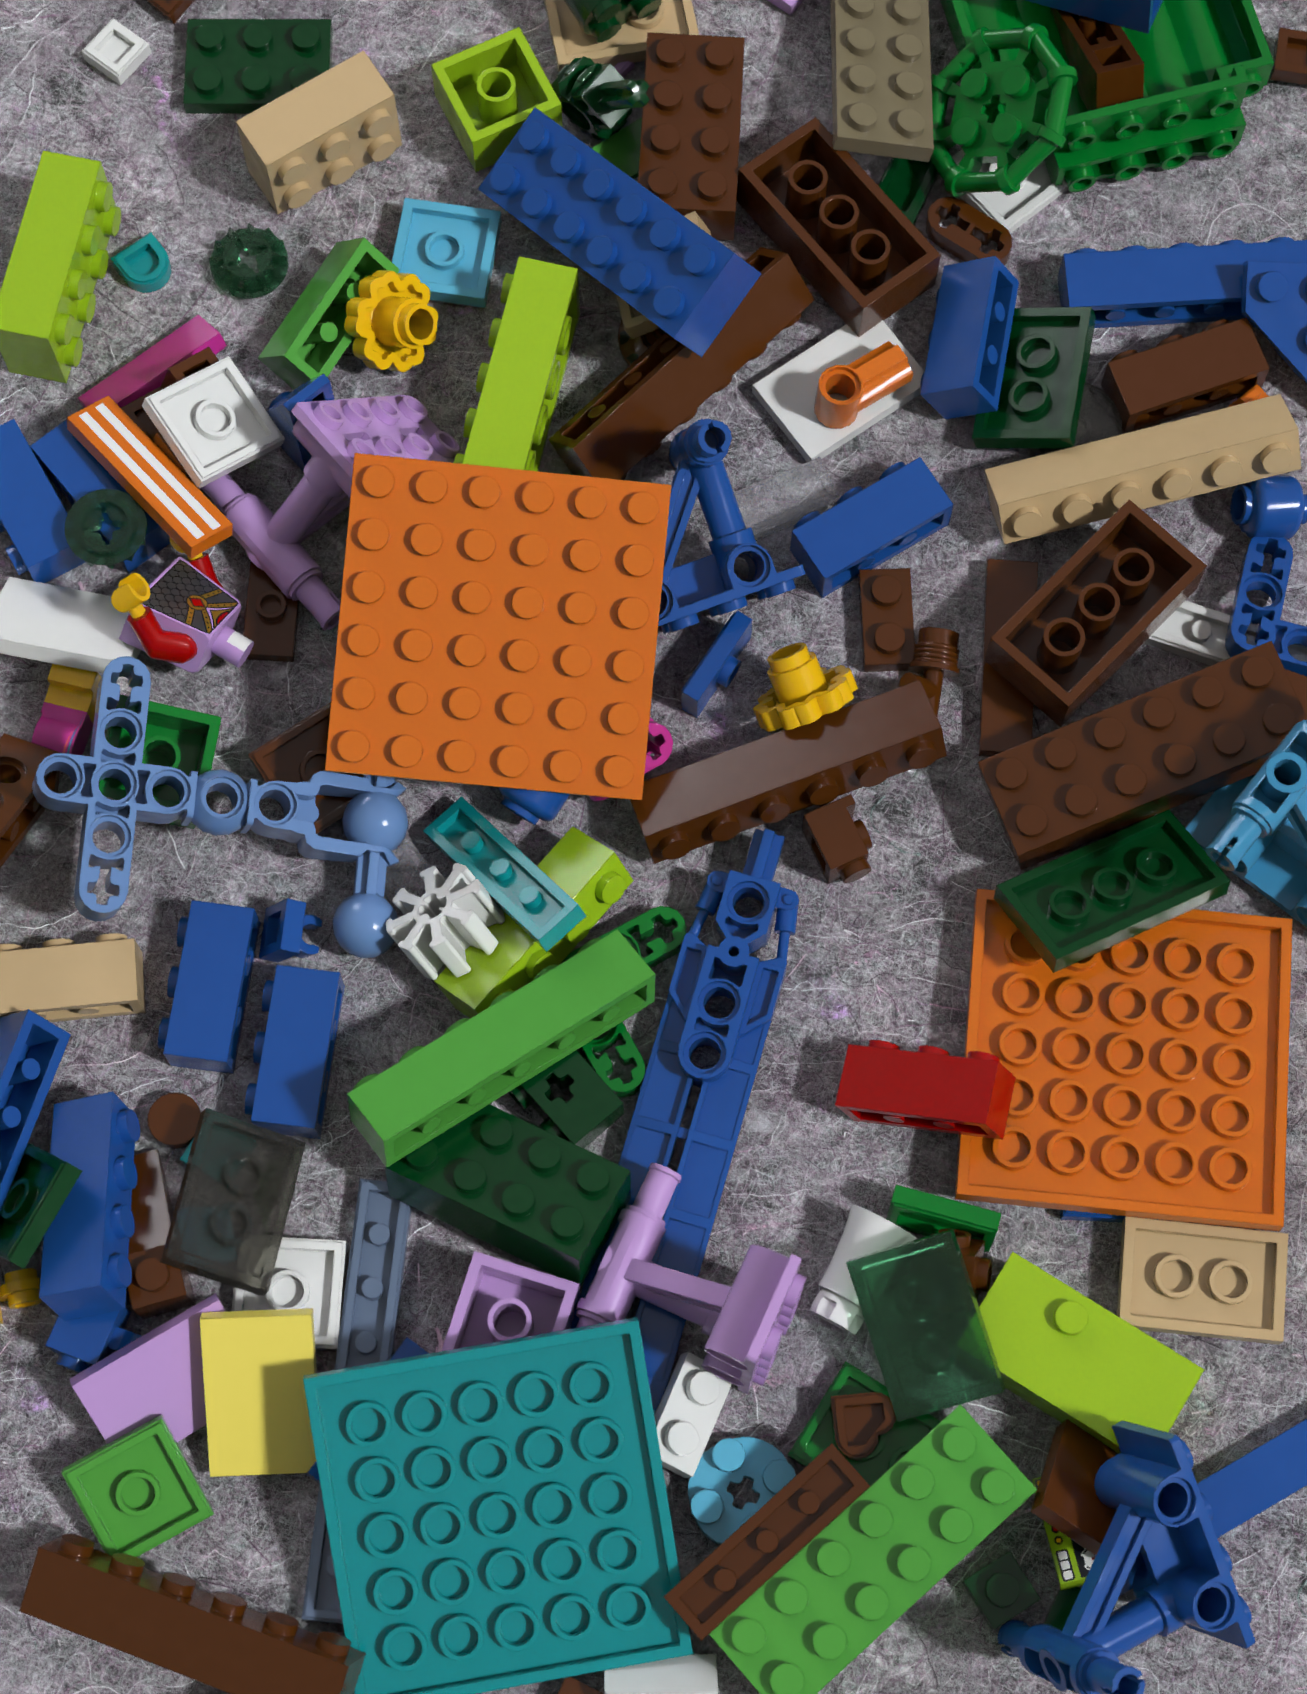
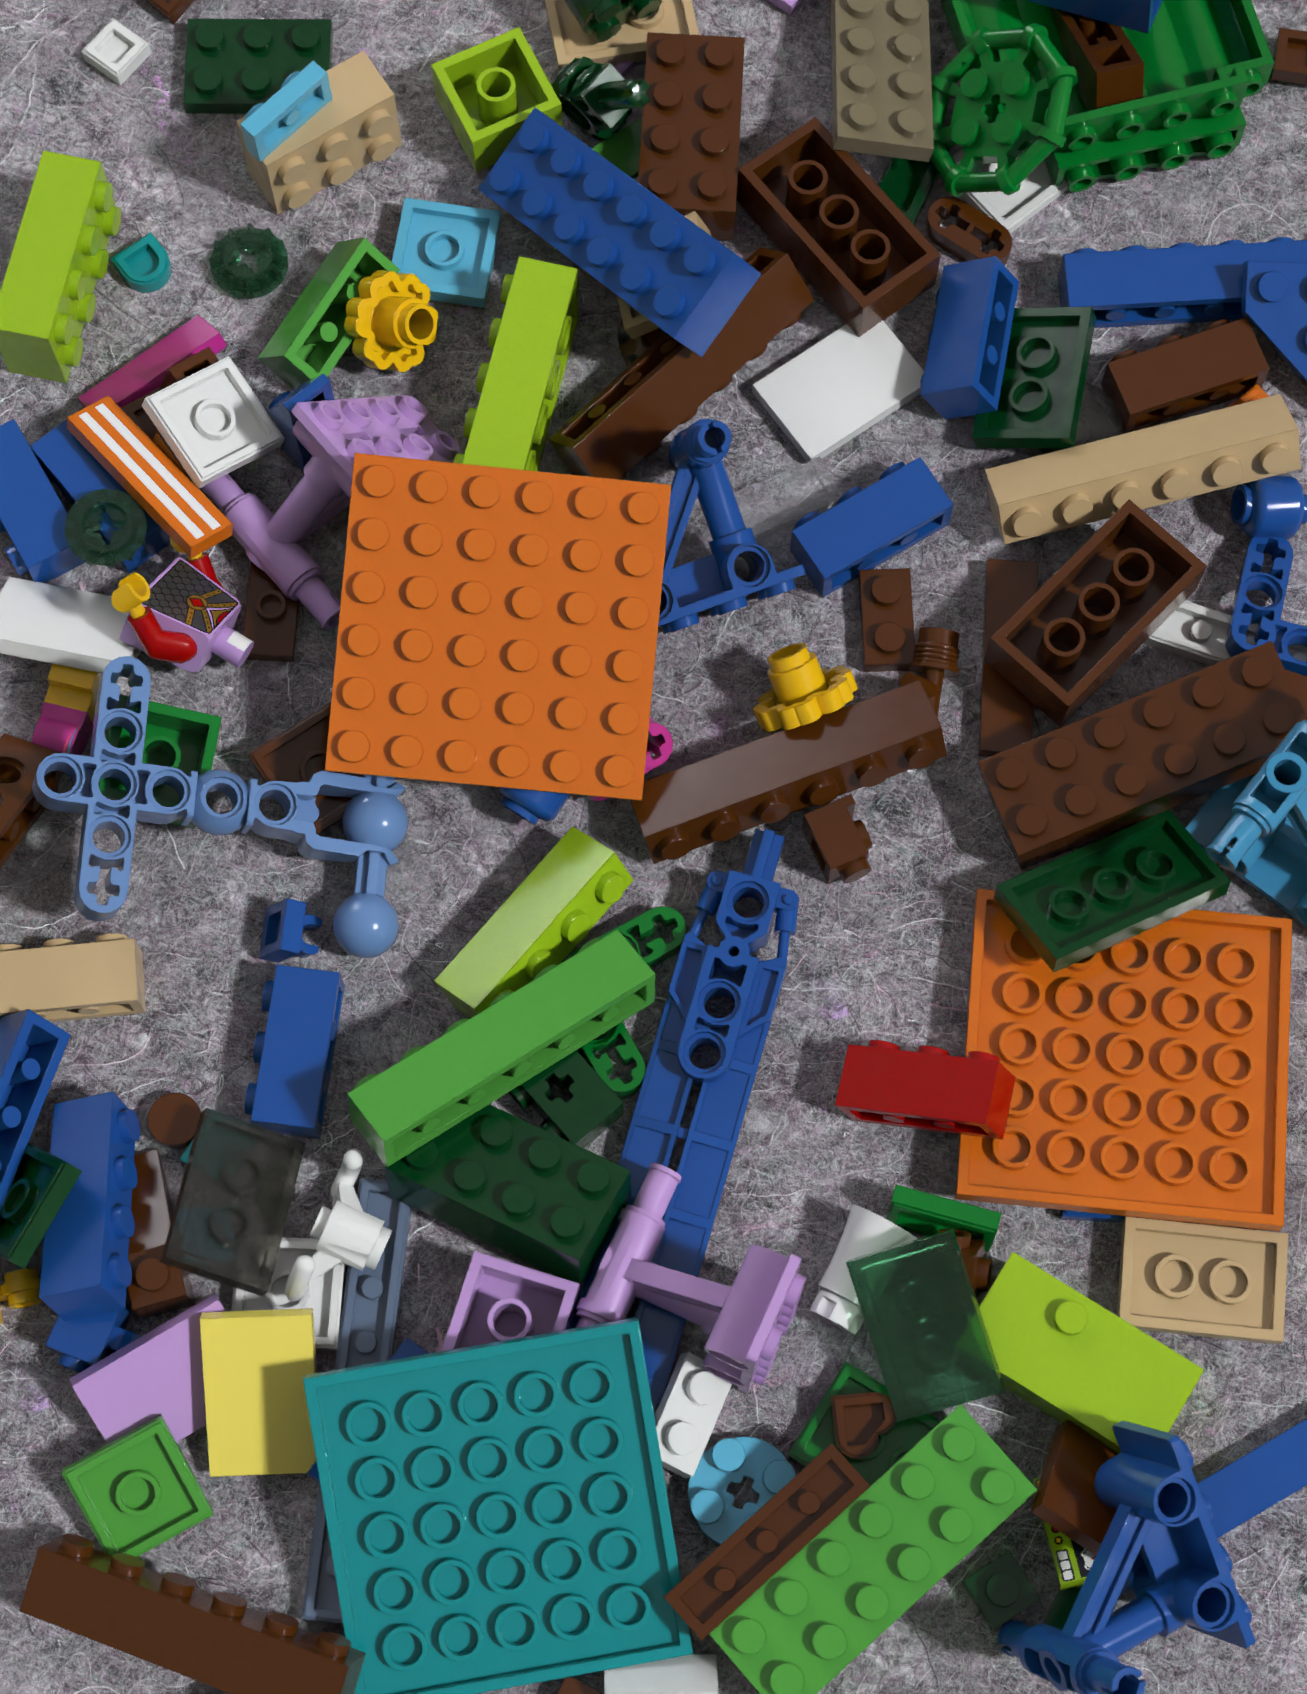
blue brick [158,900,261,1074] -> none
white gear [385,863,505,980] -> none
teal plate [423,796,586,952] -> none
blue plate [681,610,753,718] -> none
orange piece [814,341,913,429] -> none
none -> medium azure plate [240,60,332,162]
none -> white piece [285,1149,393,1301]

